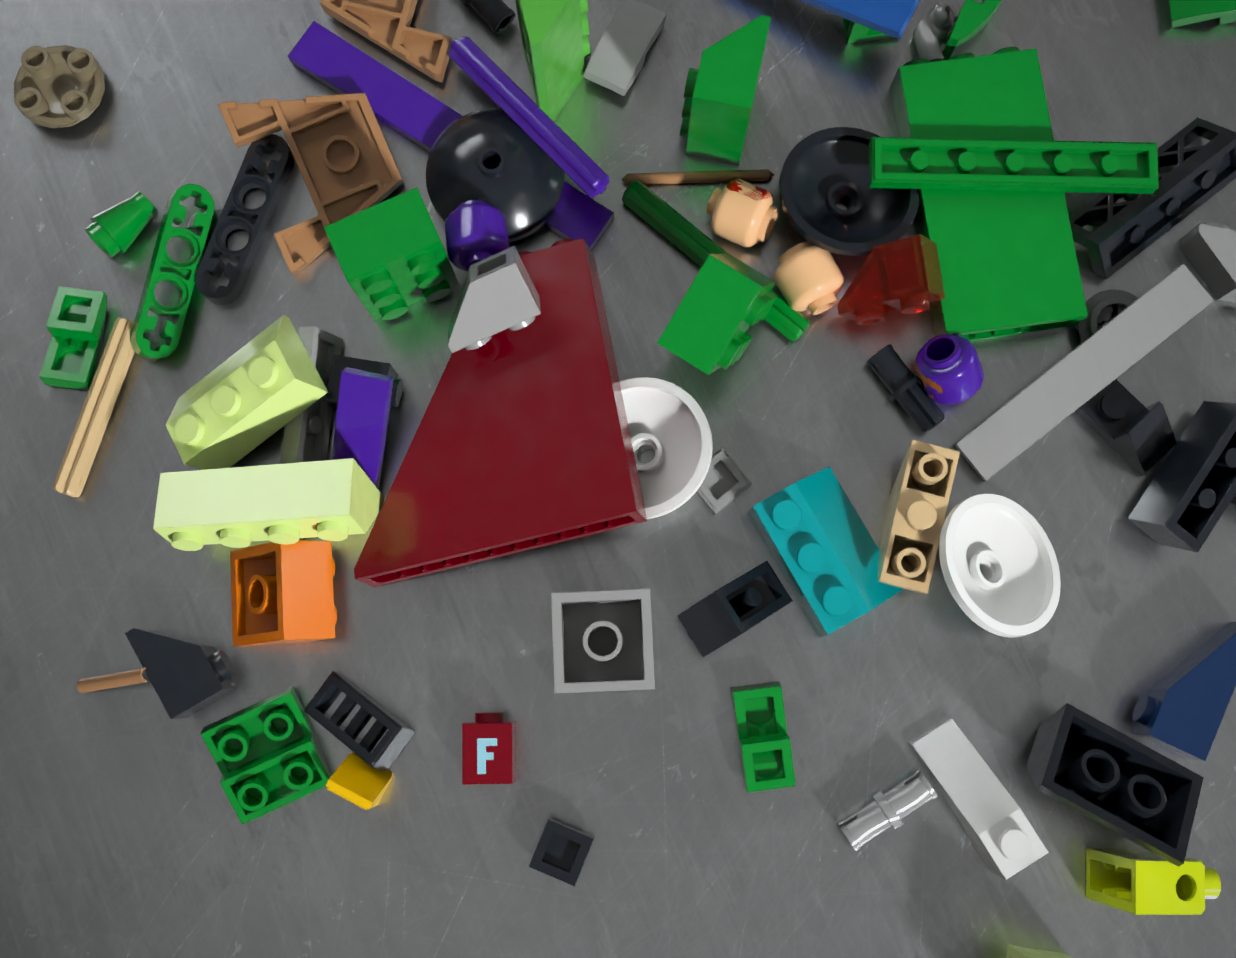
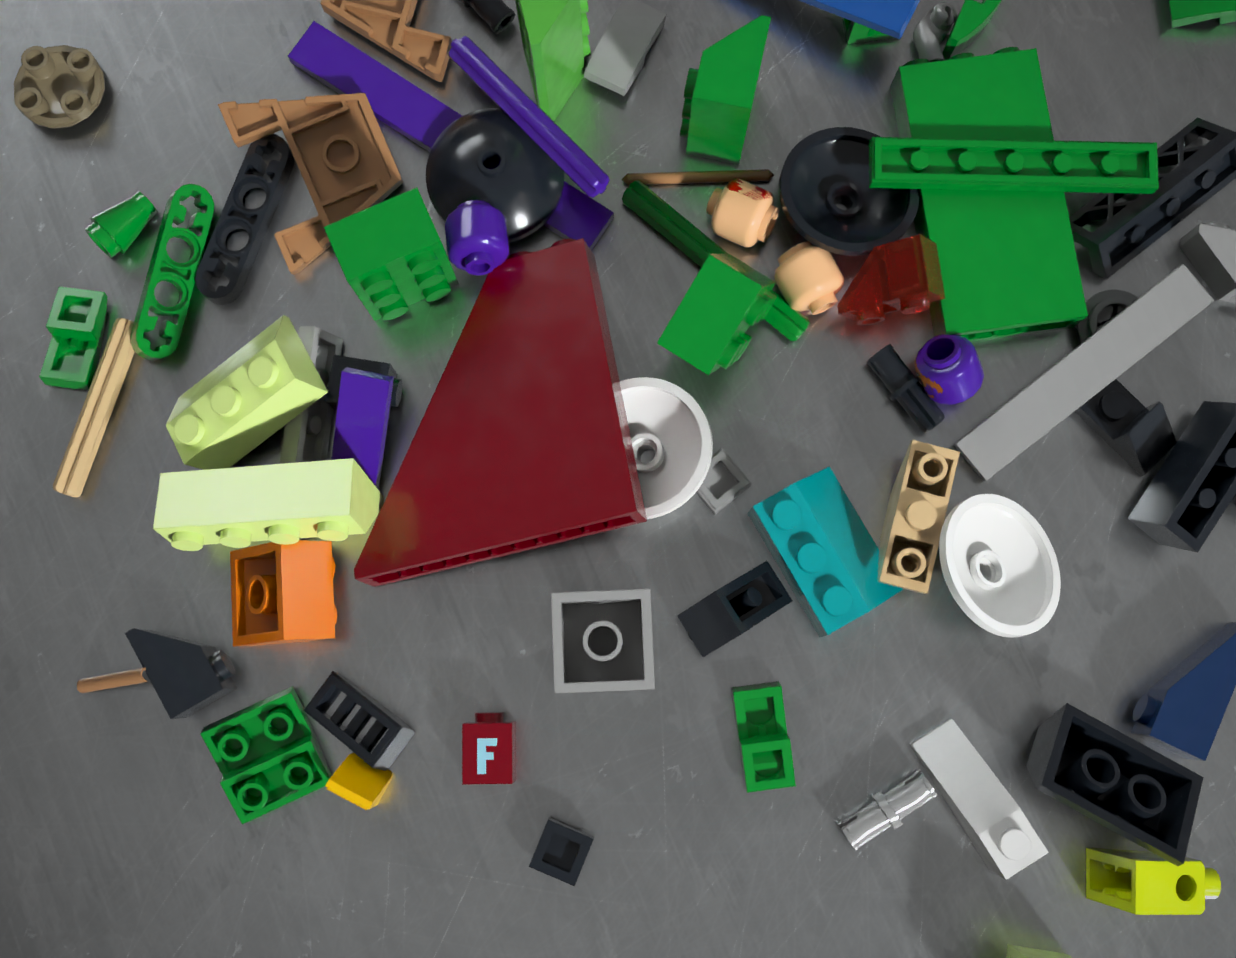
light grey slope [447,246,541,353] -> none

